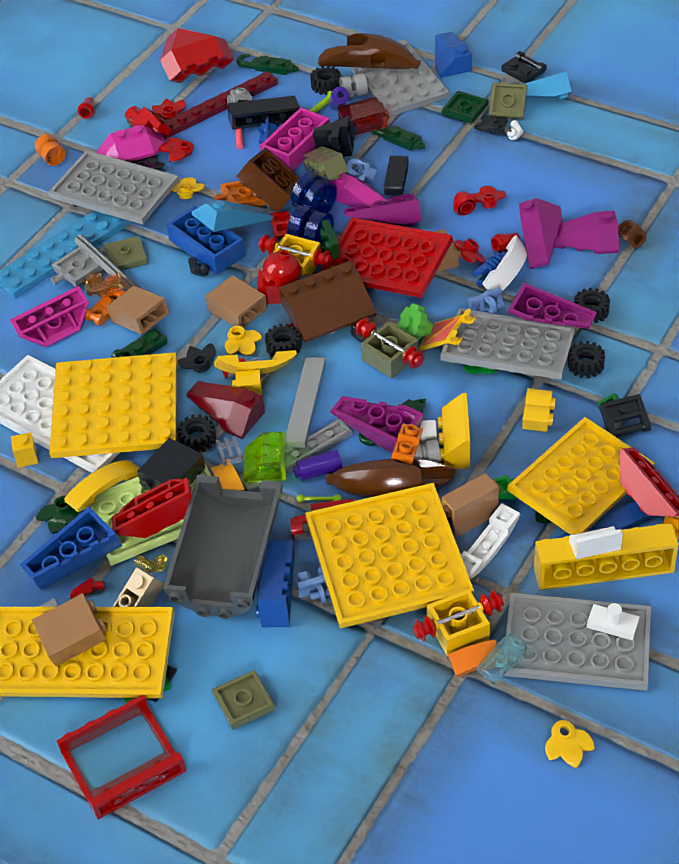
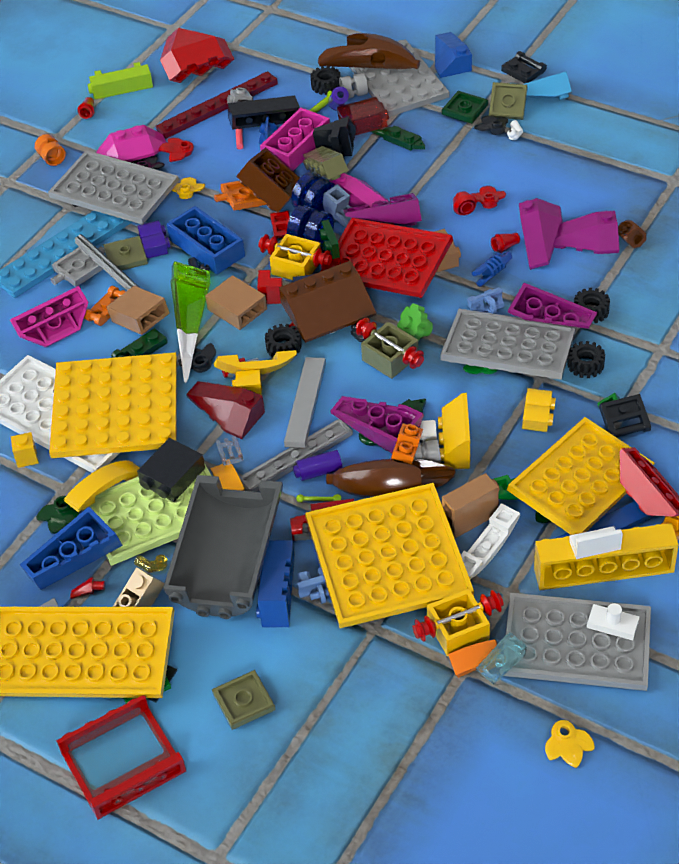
medium nougat brick [32,593,107,666] -> none
clear orange plate [84,272,124,298] -> none
red wedge [111,478,192,538] -> none
red plate [124,106,172,135] -> none
red plate [152,99,185,120] -> none
black tyre [177,414,216,452] -> none
dark azure wedge [192,200,273,232] -> none
yellow plate [225,325,262,356] -> none
dark green plate [236,54,299,75] -> none
clear neon green slope [243,431,287,482] -> none
red cylinder [262,250,301,286] -> none
medium blue hips [346,157,377,181] -> none
black beam [384,155,409,196] -> none
flag [418,309,476,351] -> none
red plate [453,238,486,264] -> none
white slope [482,235,527,291] -> none
none -> lime brick [87,62,153,100]
none -> dark purple brick [137,220,170,259]
none -> clear neon green plate [170,261,210,383]
none -> sand blue brick [323,184,360,228]

